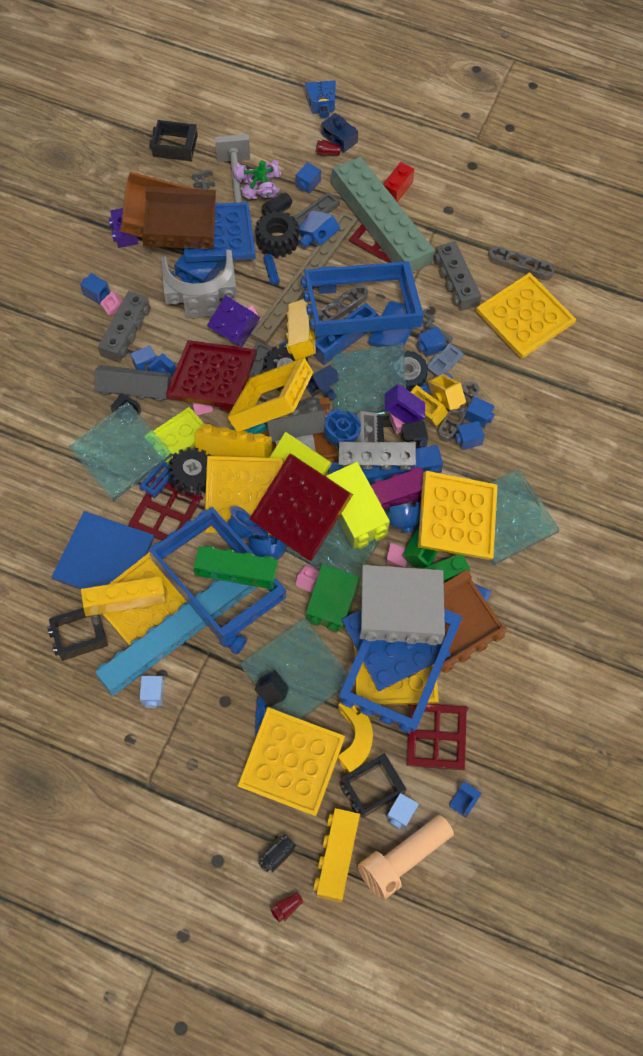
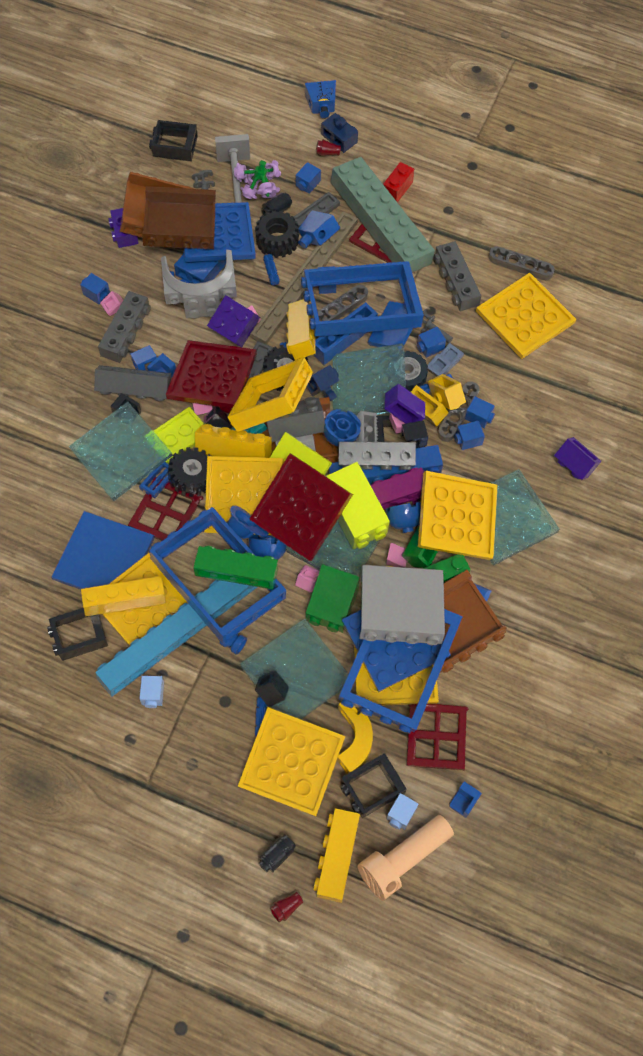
none -> black panel [204,406,233,429]
none -> dark purple brick [554,437,601,480]

